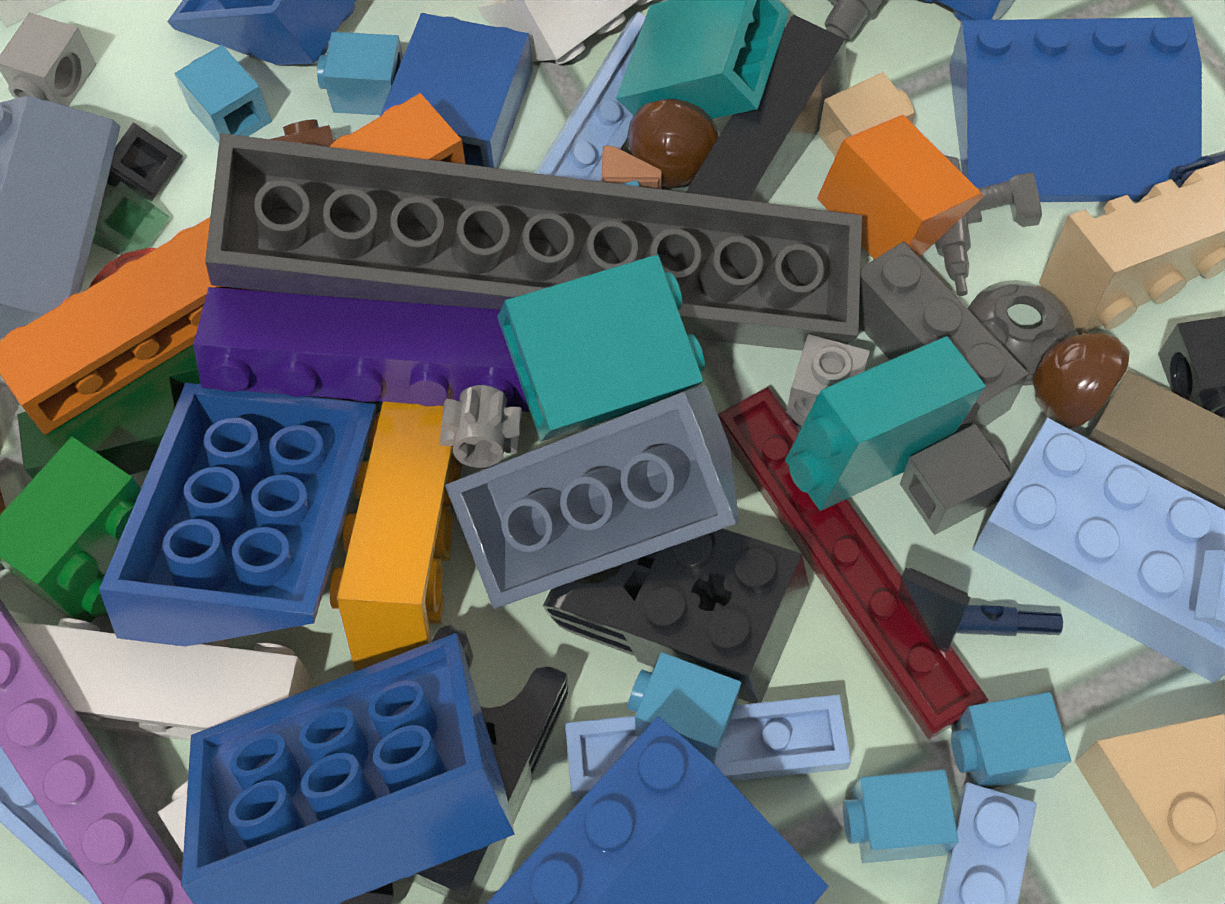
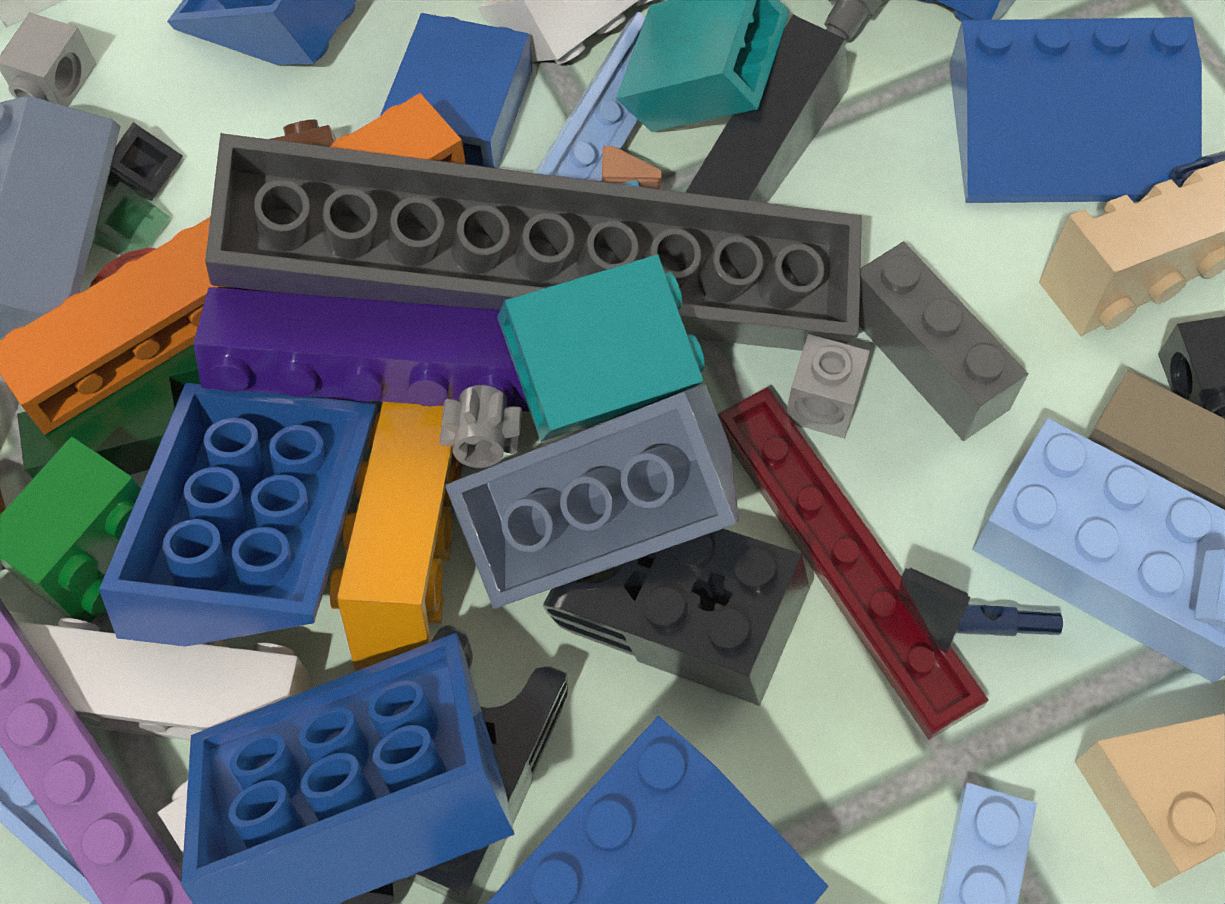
dark azure brick [174,45,272,143] -> none
dark azure brick [317,32,403,115] -> none
light blue plate [565,695,851,798] -> none
reddish brown piece [627,99,719,187] -> none
dark azure brick [627,652,741,764] -> none
teal brick [785,336,986,511] -> none
orange slope [817,114,984,259] -> none
tan brick [819,72,915,157] -> none
dark azure brick [843,770,959,863] -> none
dark grey brick [900,424,1012,535] -> none
dark grey piece [935,155,1042,296] -> none
dark azure brick [951,692,1072,789] -> none
dark grey piece [967,281,1075,386] -> none
reddish brown piece [1033,333,1130,429] -> none

